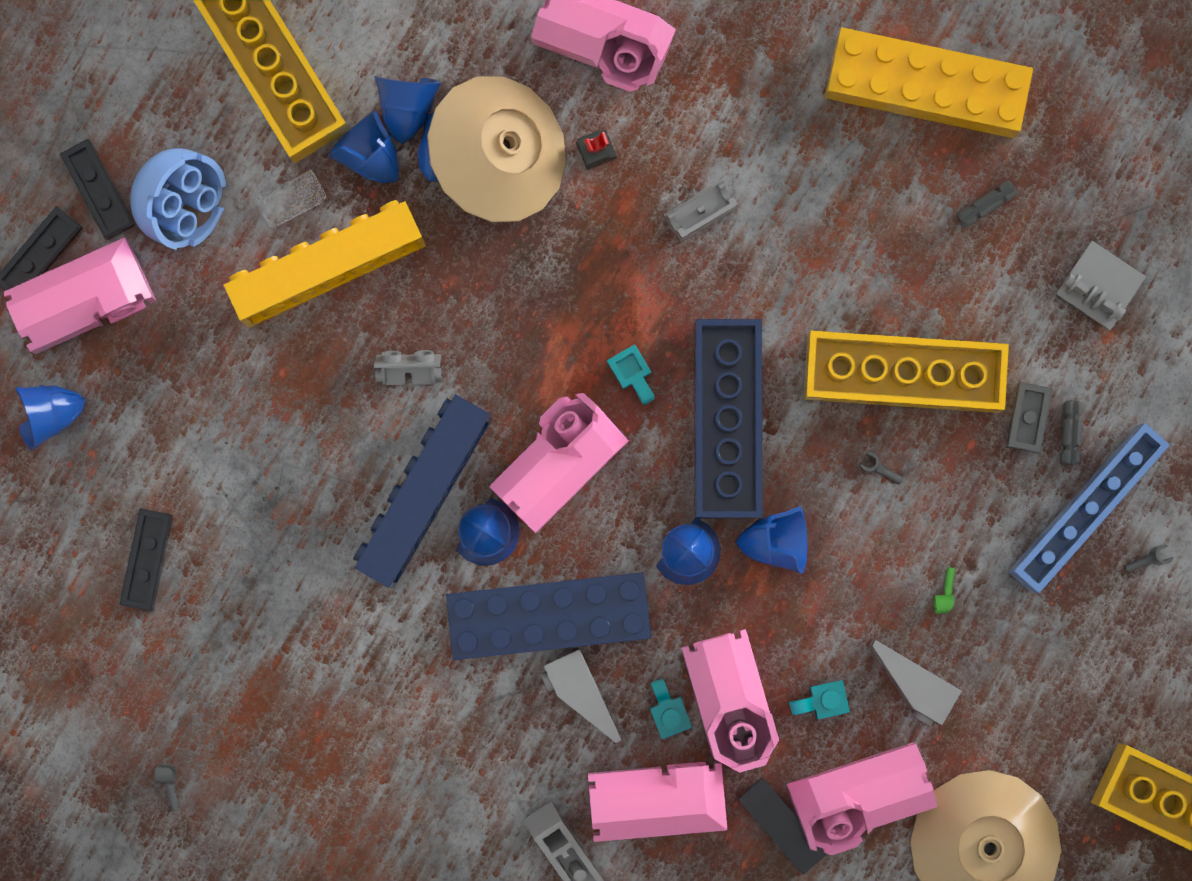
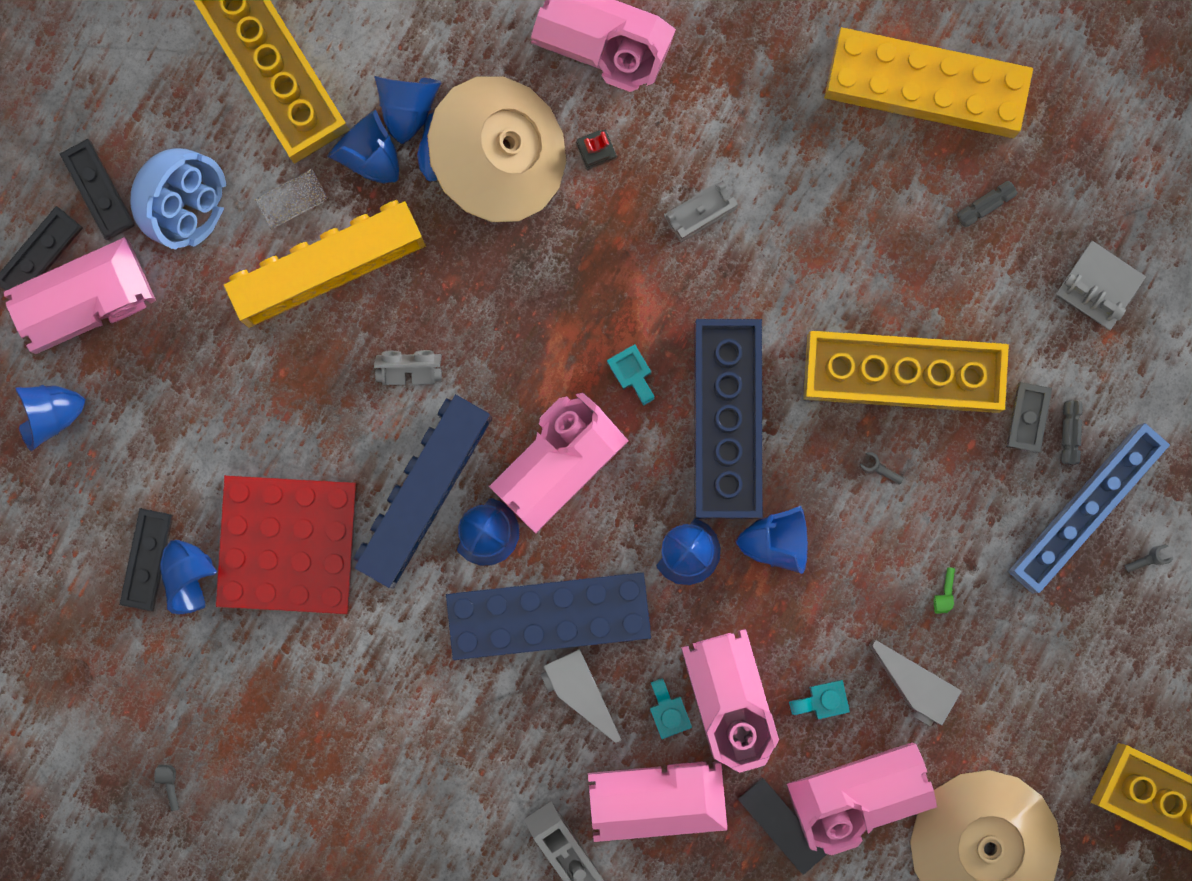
none -> blue helmet [160,540,217,614]
none -> red plate [216,475,357,614]

